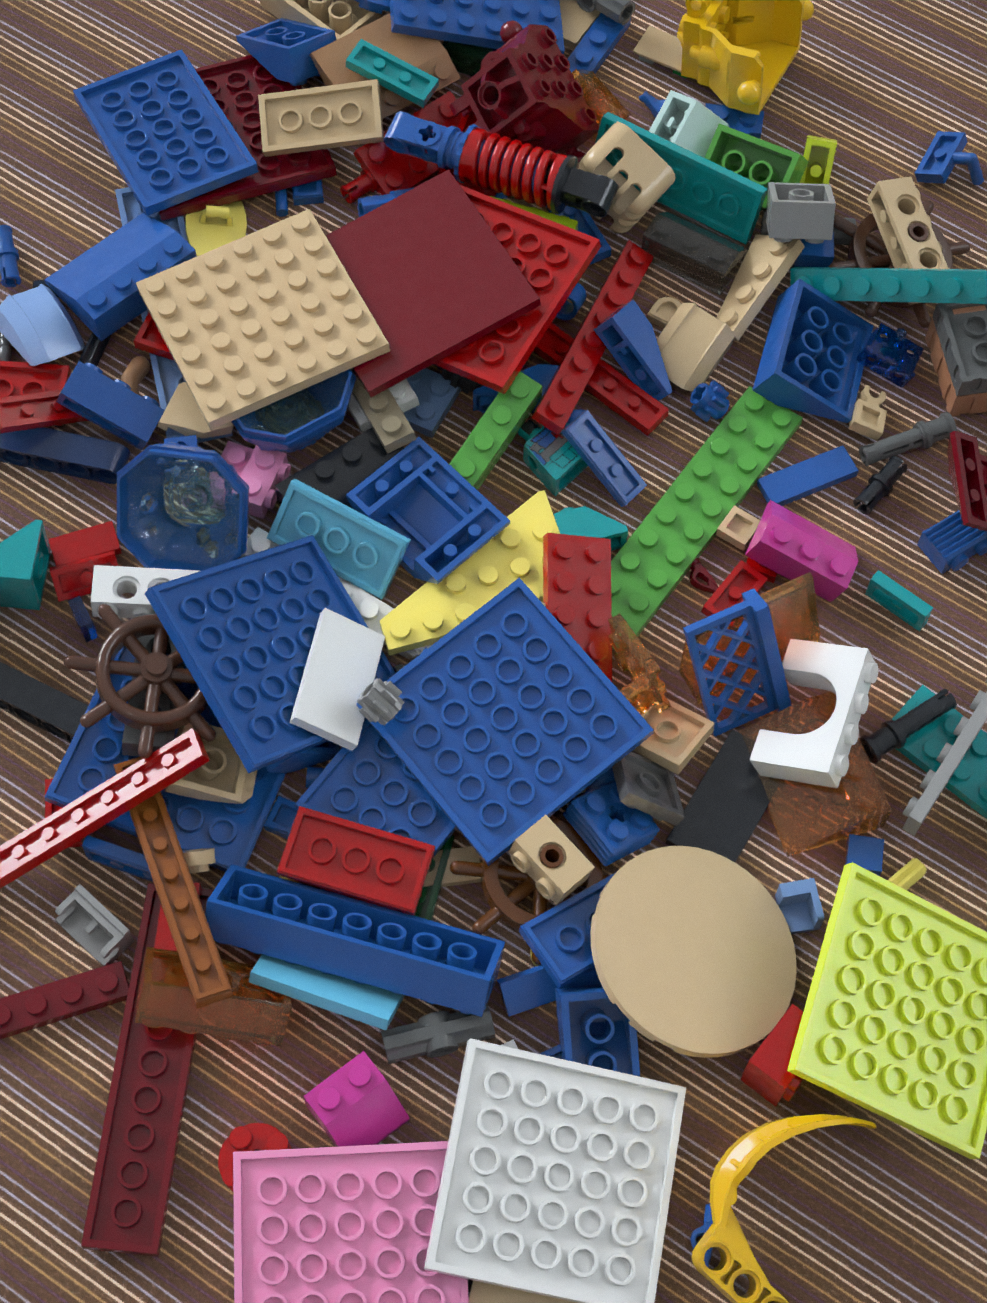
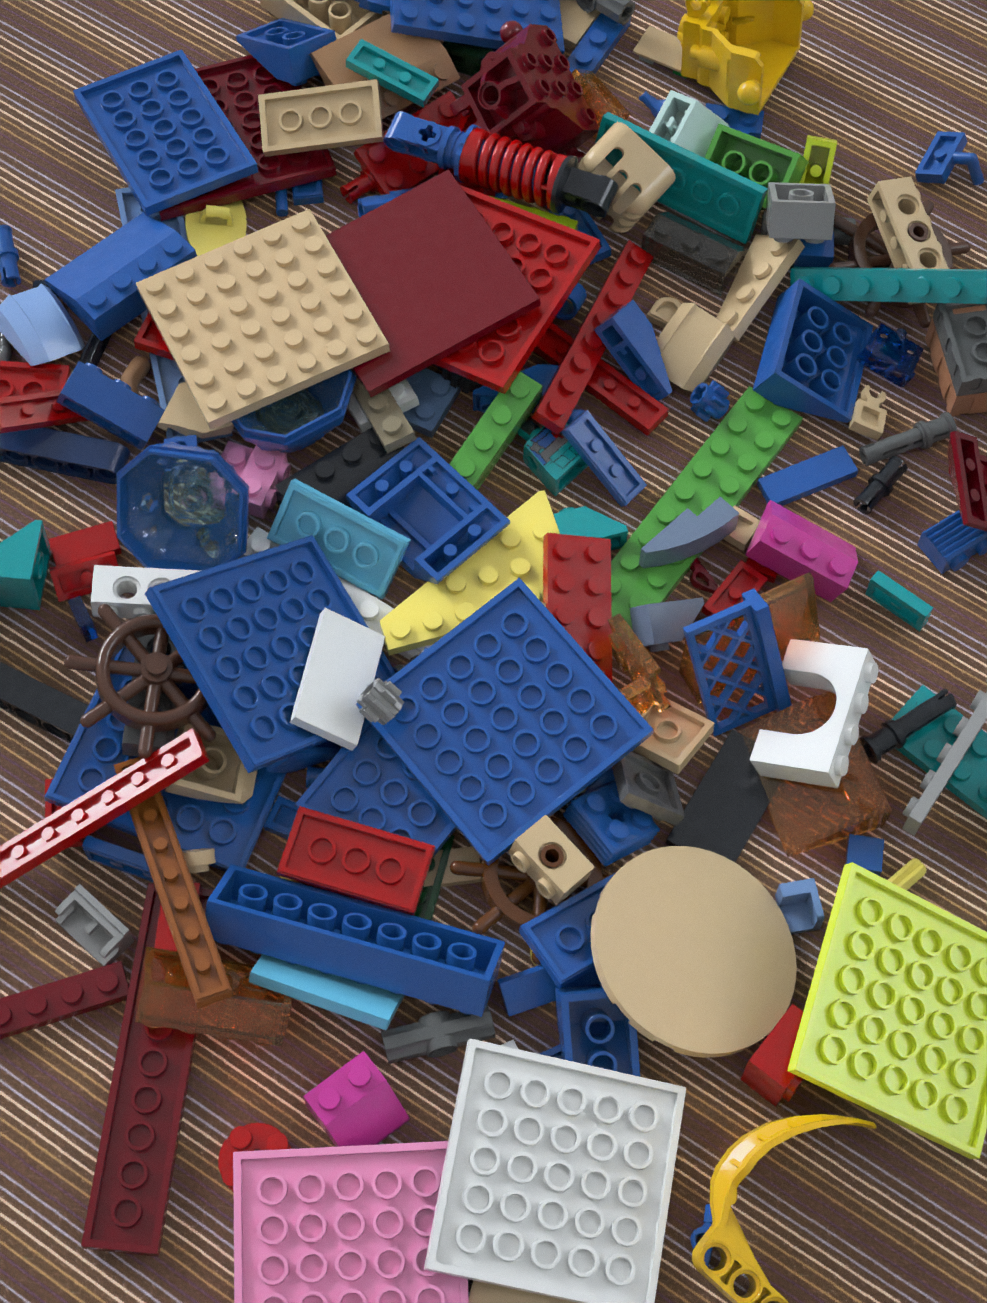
none -> sand blue slope [629,597,704,652]
none -> sand blue slope [639,497,739,568]

